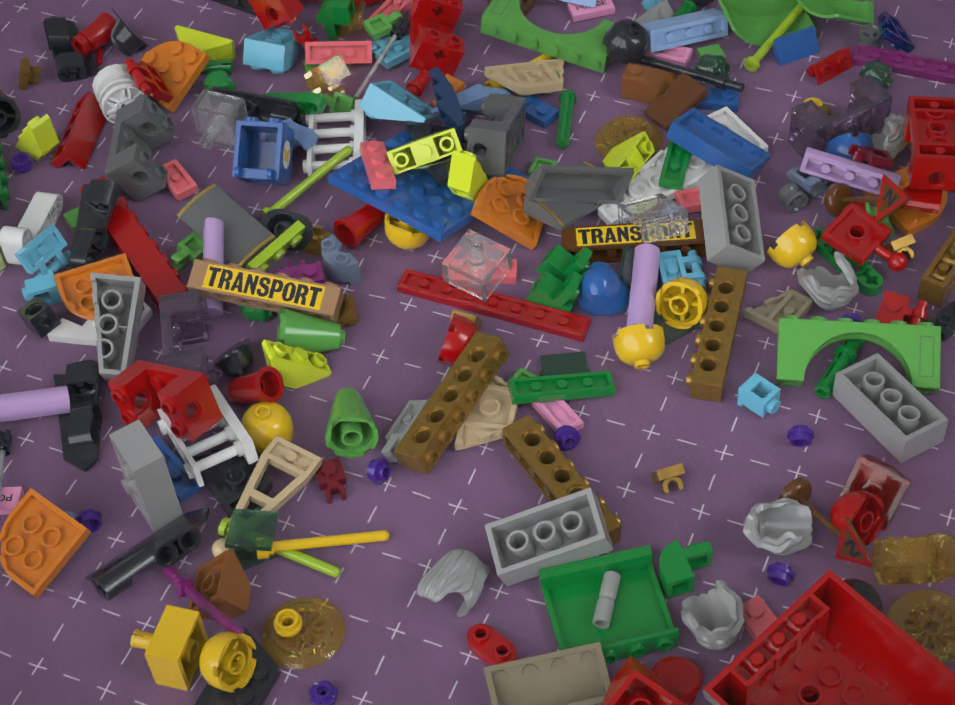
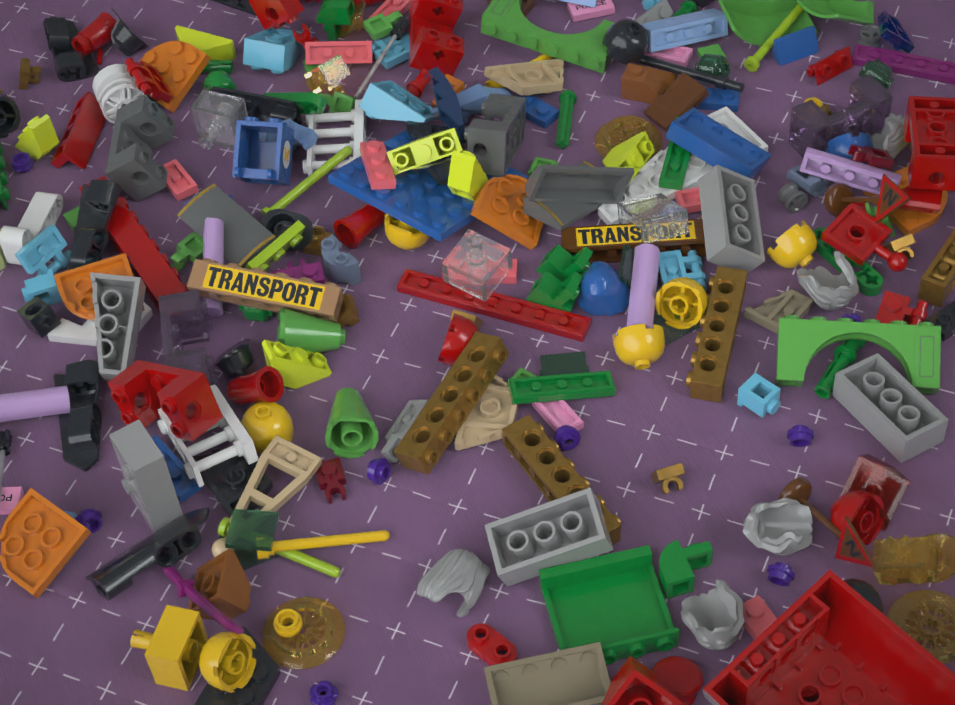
light grey piece [592,571,621,629] -> none

